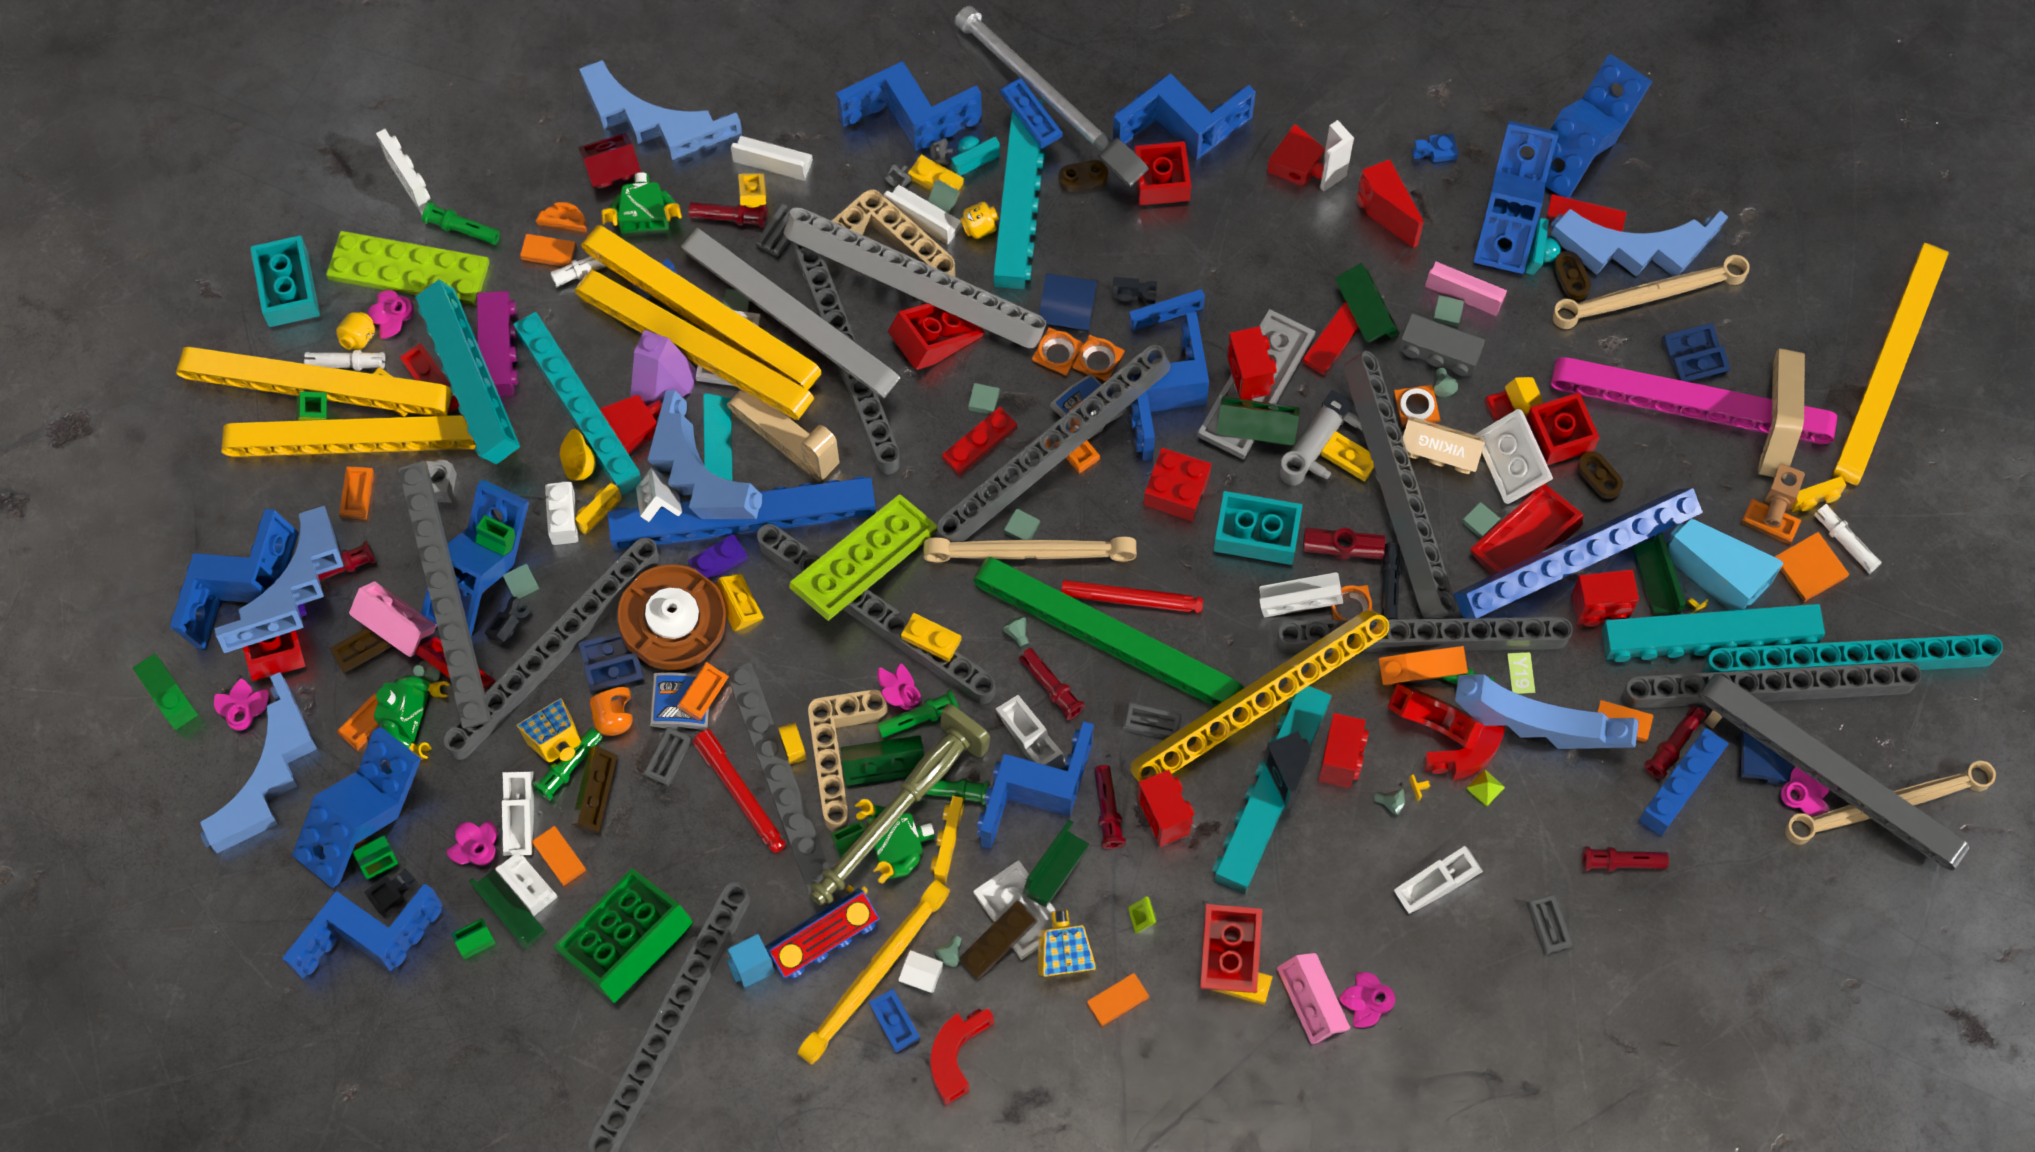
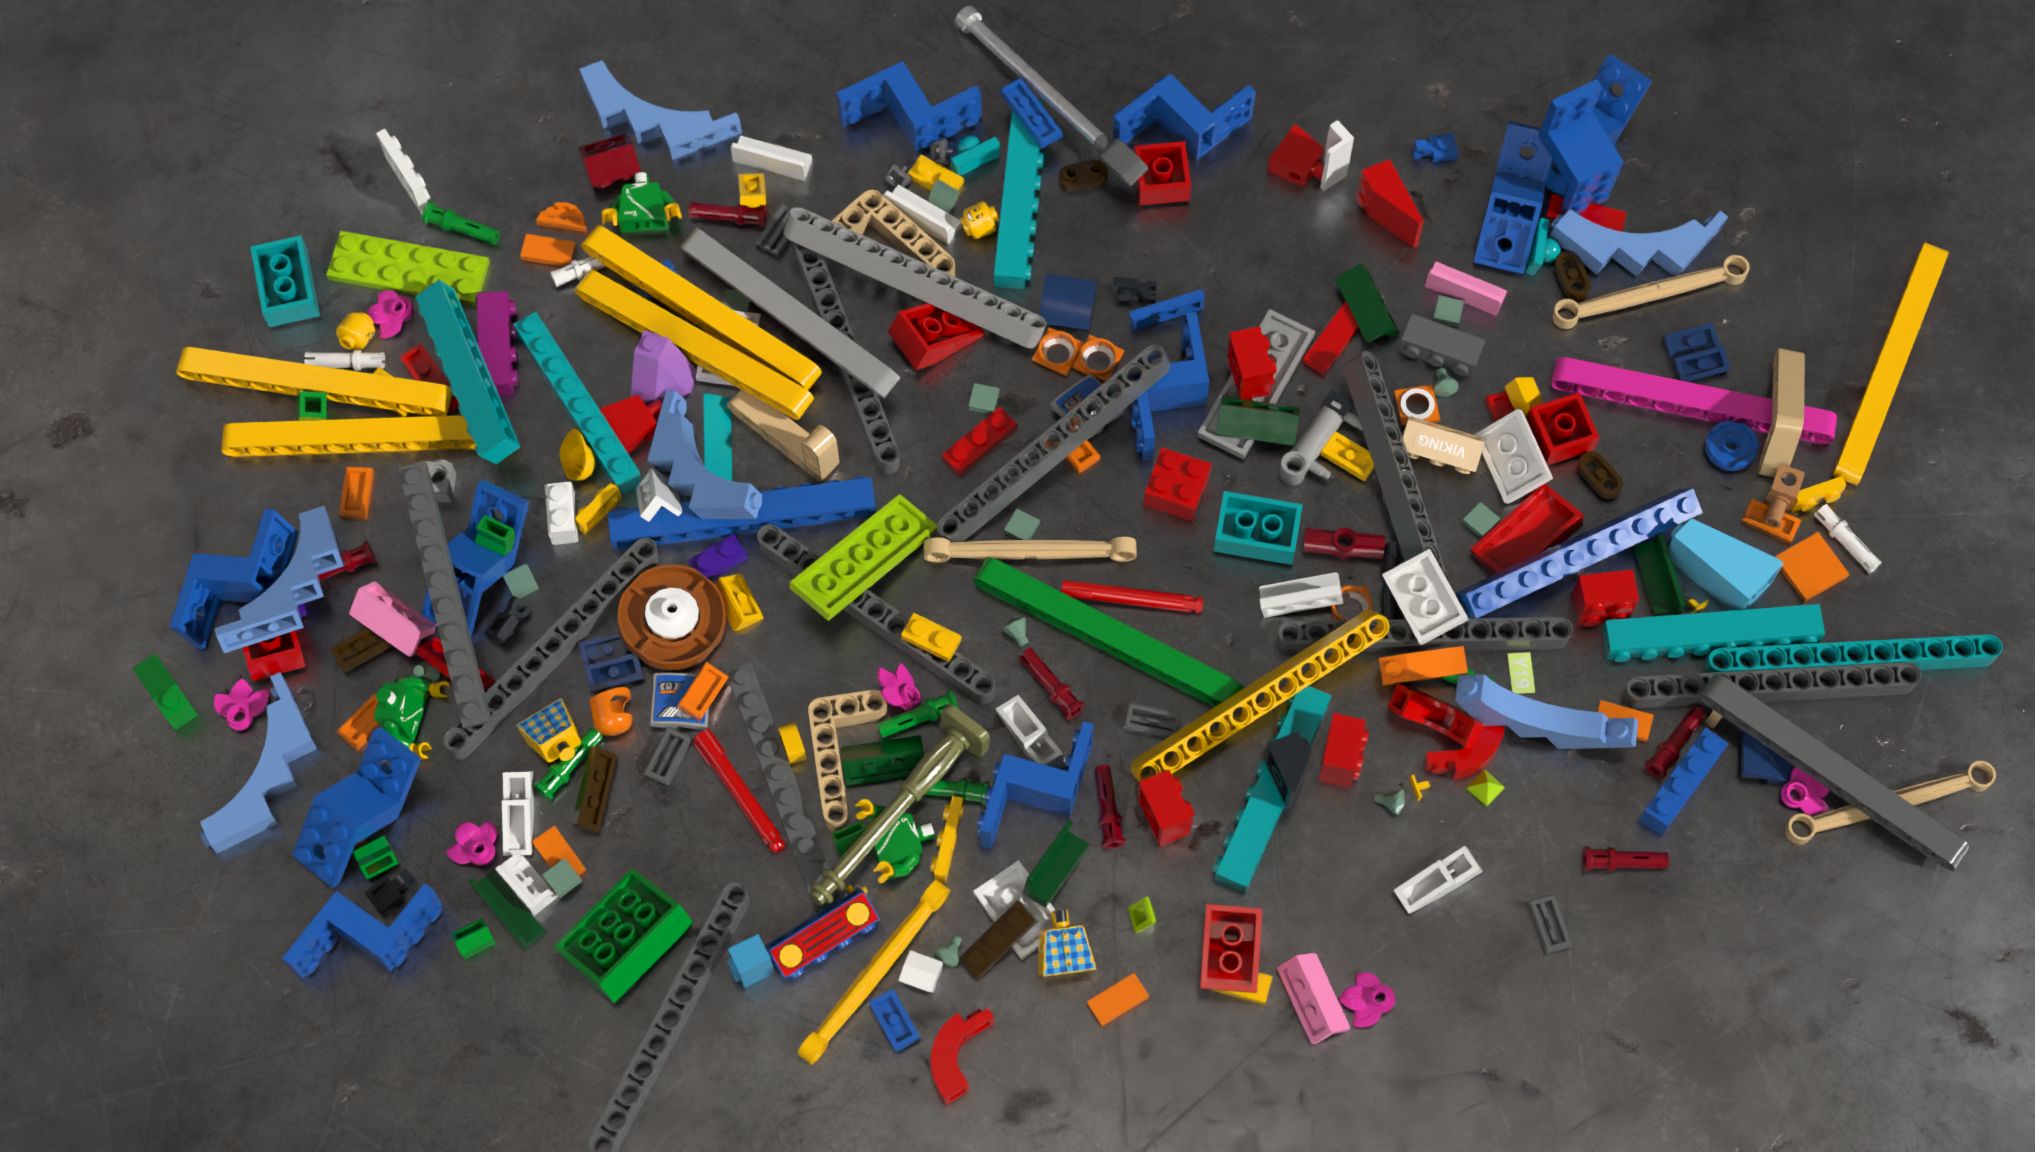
none -> sand green tile [542,858,582,898]
none -> white plate [1382,549,1469,645]
none -> blue bracket [1538,79,1624,215]
none -> blue plate [1705,420,1759,471]

